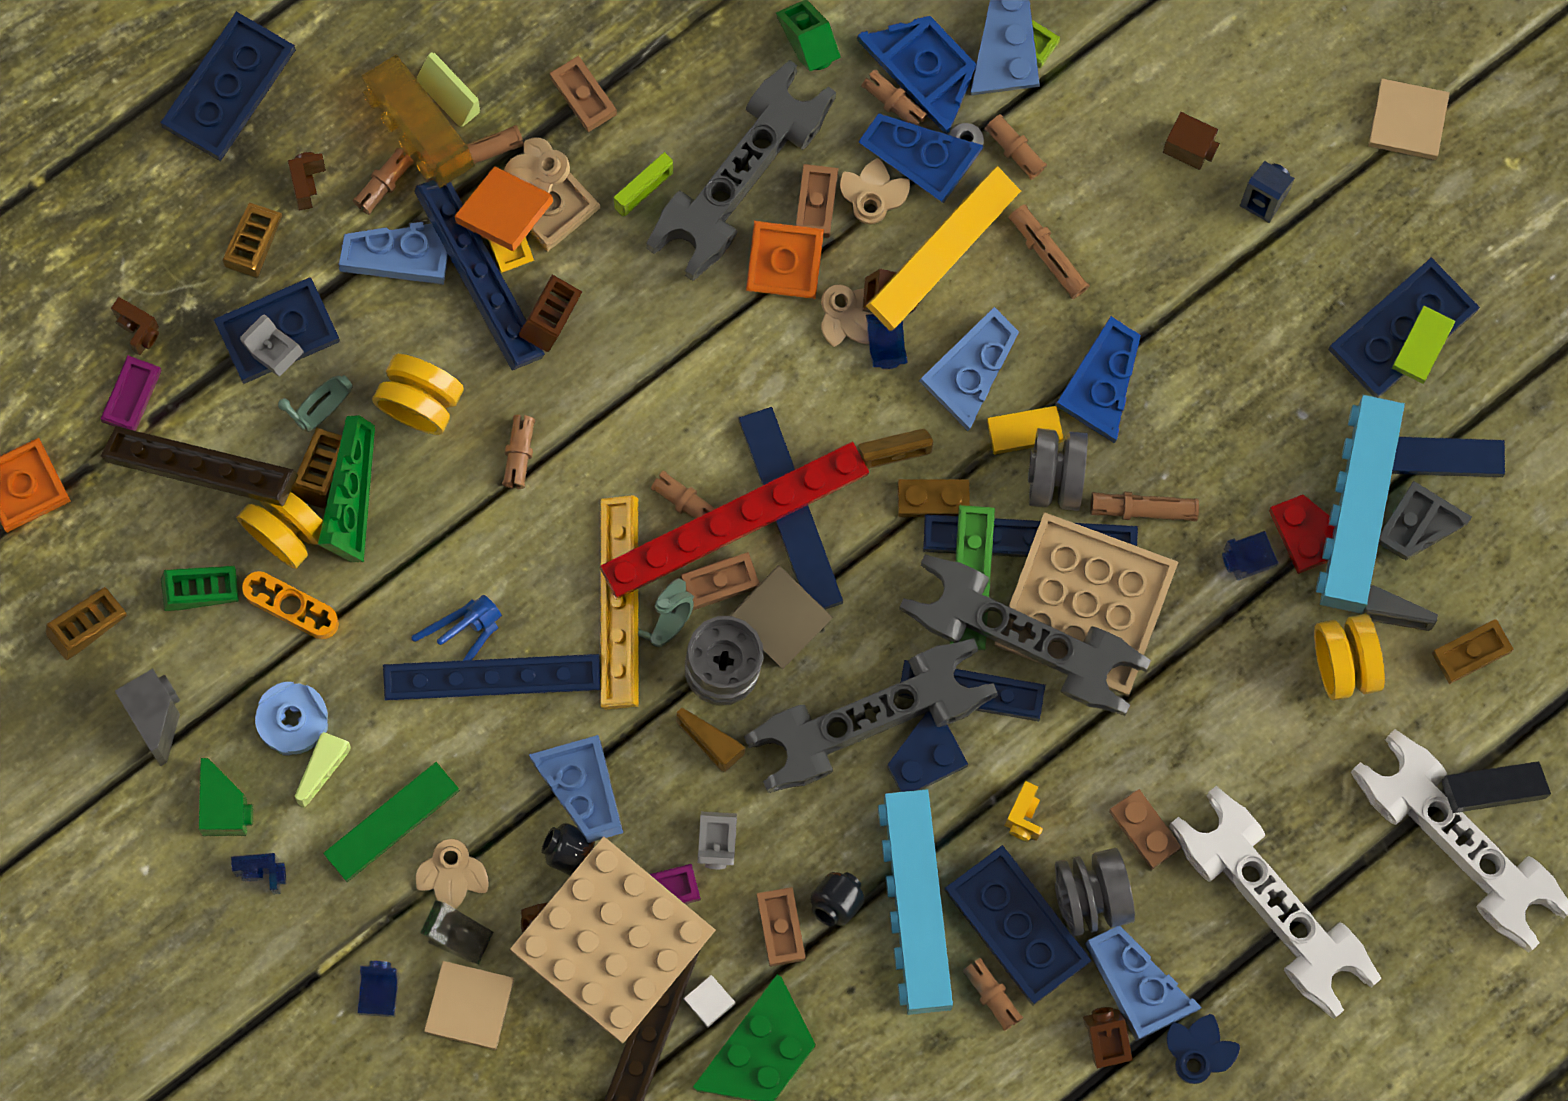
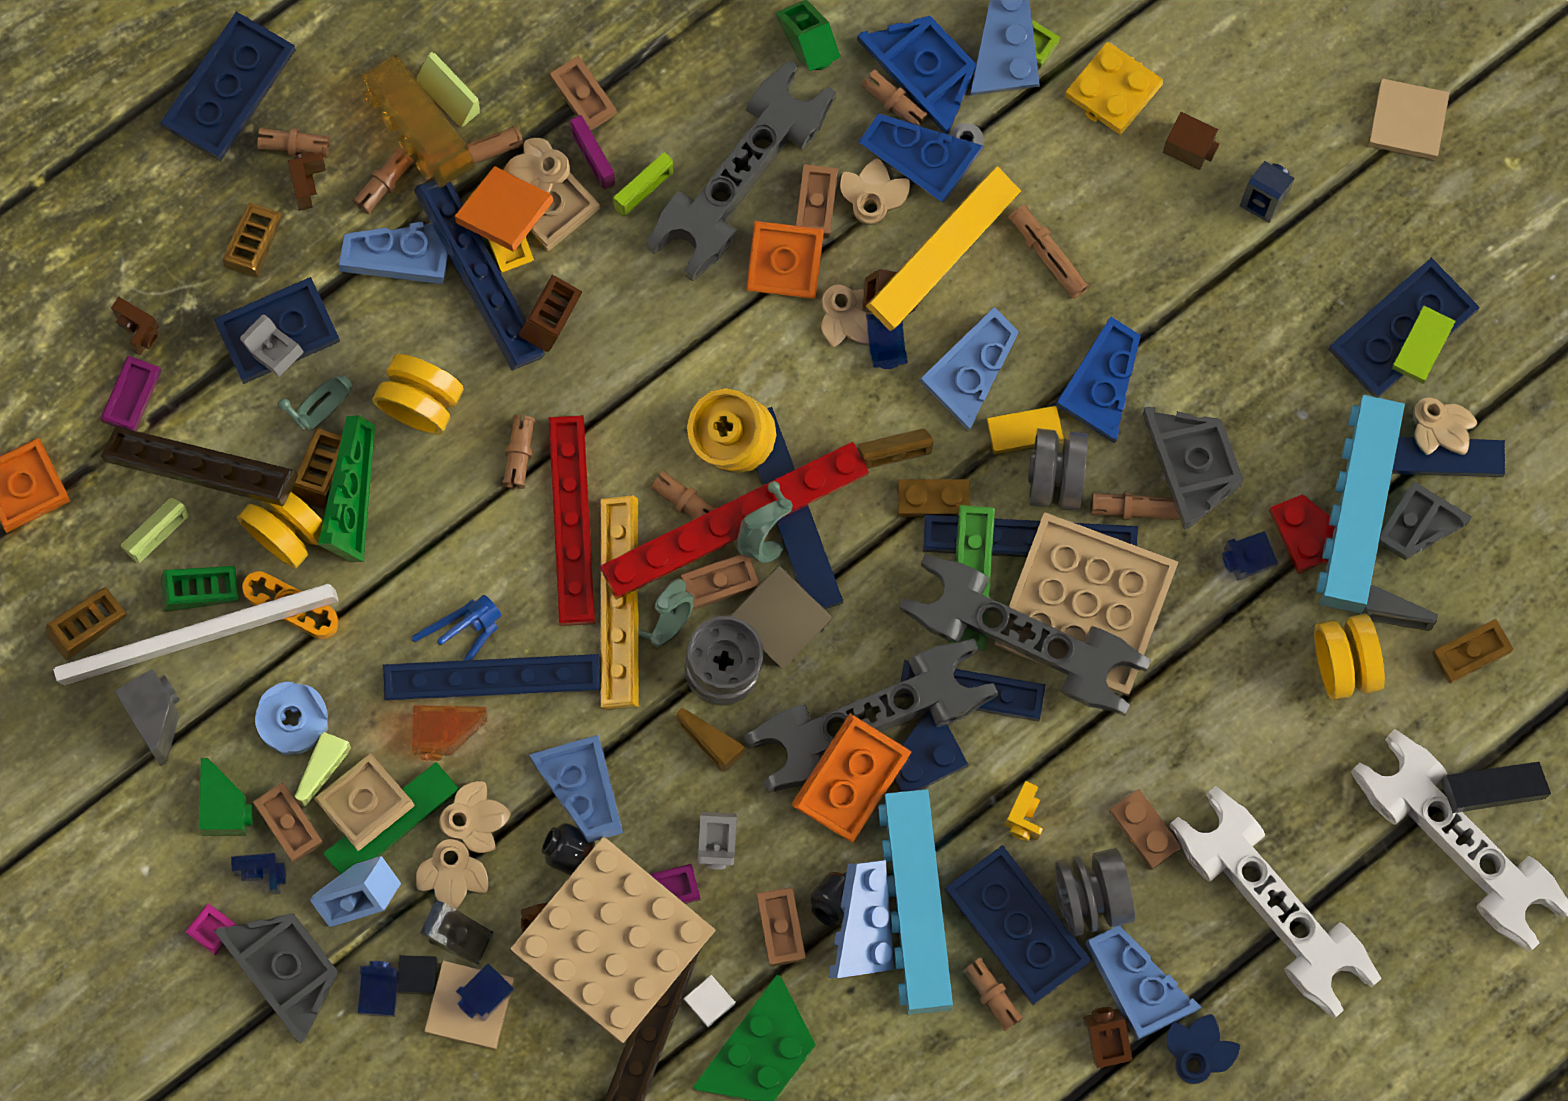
medium nougat pin [984,114,1047,180] -> none
none -> white tile [53,584,339,686]
none -> yellowish green slope [120,498,189,564]
none -> dark pink tile [186,903,237,956]
none -> dark grey wing [214,913,338,1044]
none -> medium nougat plate [253,782,324,864]
none -> medium nougat pin [257,127,330,158]
none -> light blue slope [310,856,401,927]
none -> tan tile [314,753,415,851]
none -> black tile [397,955,437,995]
none -> clear orange slope [412,705,488,761]
none -> tan plate [439,781,511,853]
none -> clear blue bracket [456,963,515,1022]
none -> red tile [548,415,595,626]
none -> magenta tile [570,115,615,190]
none -> yellow wheel [687,388,776,473]
none -> sand green helmet [737,481,793,563]
none -> orange tile [791,713,911,843]
none -> wing [828,860,894,978]
none -> yellow plate [1066,41,1163,135]
none -> dark grey wing [1143,407,1243,530]
none -> tan plate [1413,397,1477,455]

